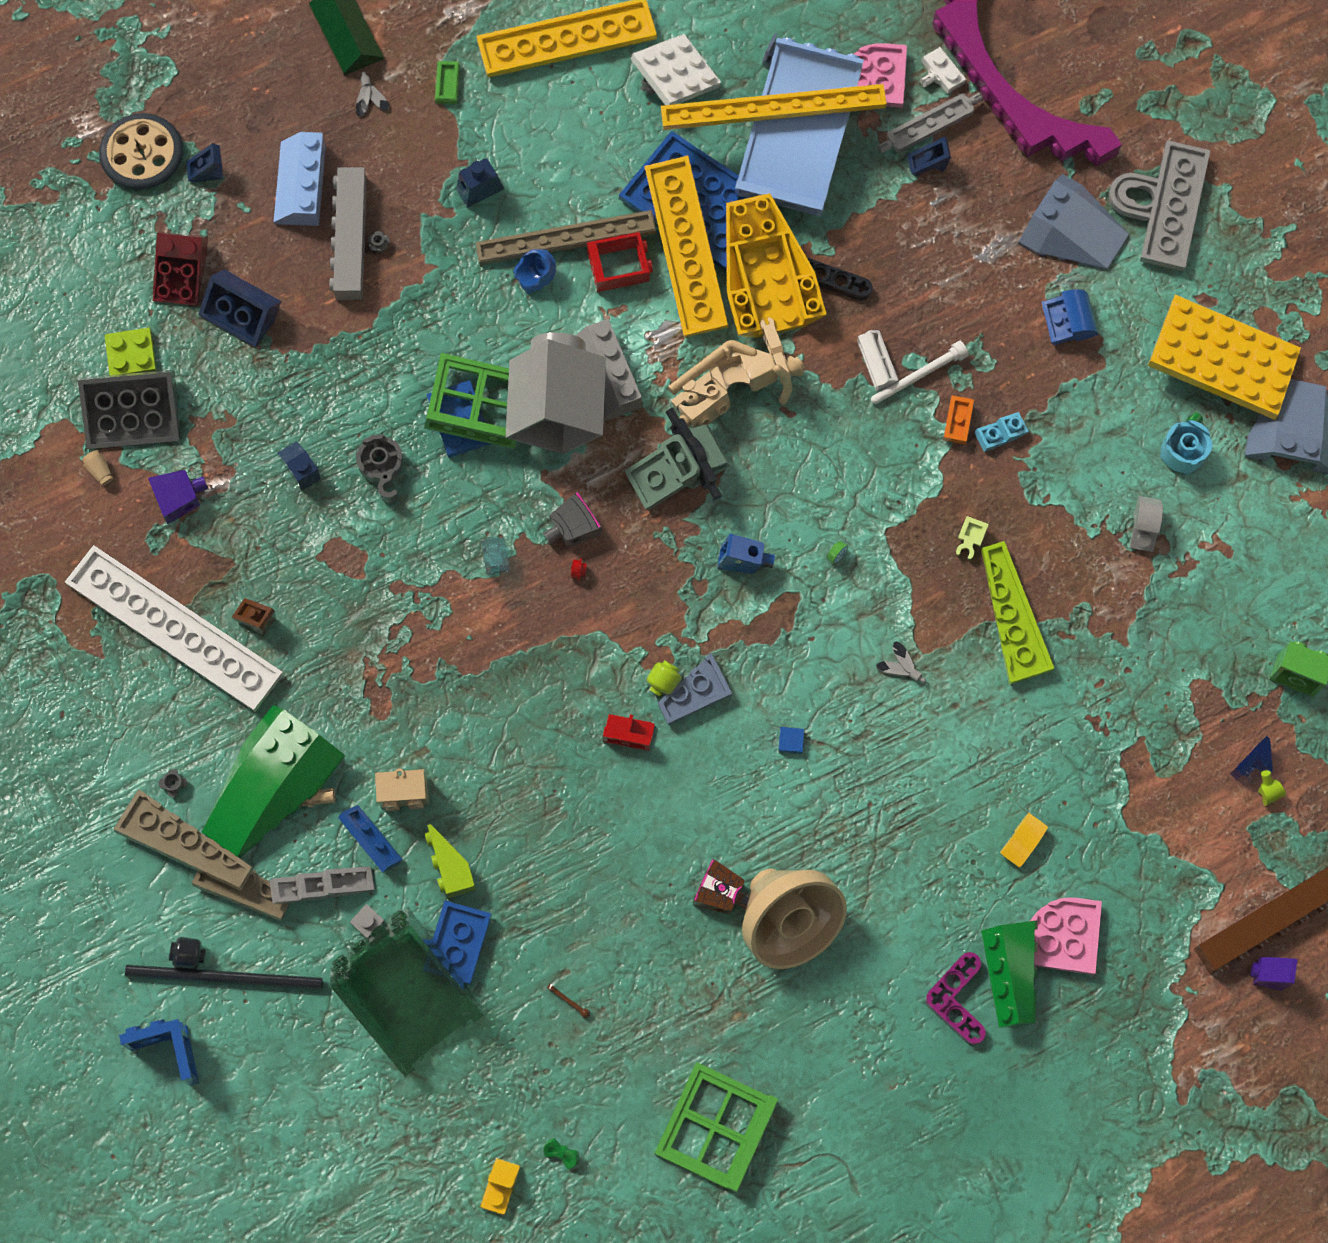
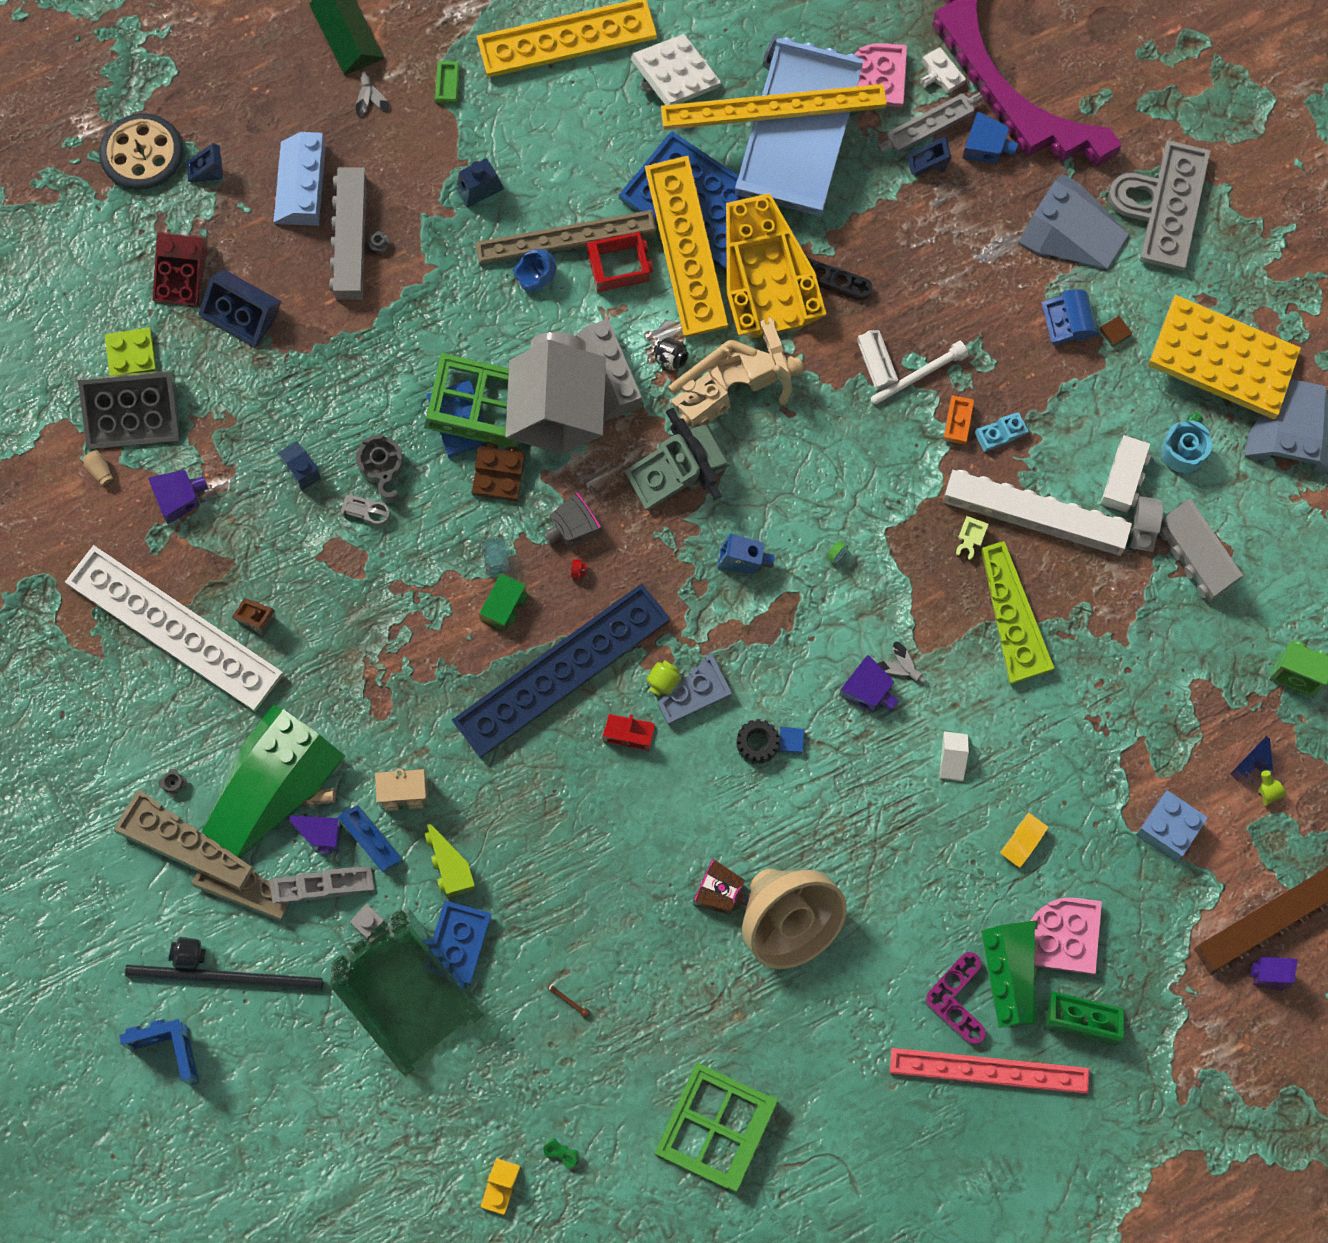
none -> dark purple slope [289,816,341,855]
none -> light grey piece [341,494,390,527]
none -> dark blue plate [452,583,670,759]
none -> reddish brown plate [472,443,525,502]
none -> green brick [479,573,528,632]
none -> black head [654,337,689,370]
none -> black tyre [736,719,780,765]
none -> dark purple torso [839,655,899,712]
none -> coral tile [889,1048,1089,1094]
none -> white slope [939,732,969,782]
none -> white brick [942,470,1132,556]
none -> blue torso [962,112,1018,164]
none -> green slope [1044,991,1124,1046]
none -> reddish brown tile [1099,316,1132,347]
none -> white brick [1100,435,1151,513]
none -> medium blue brick [1136,790,1208,862]
none -> light grey slope [1159,498,1243,603]

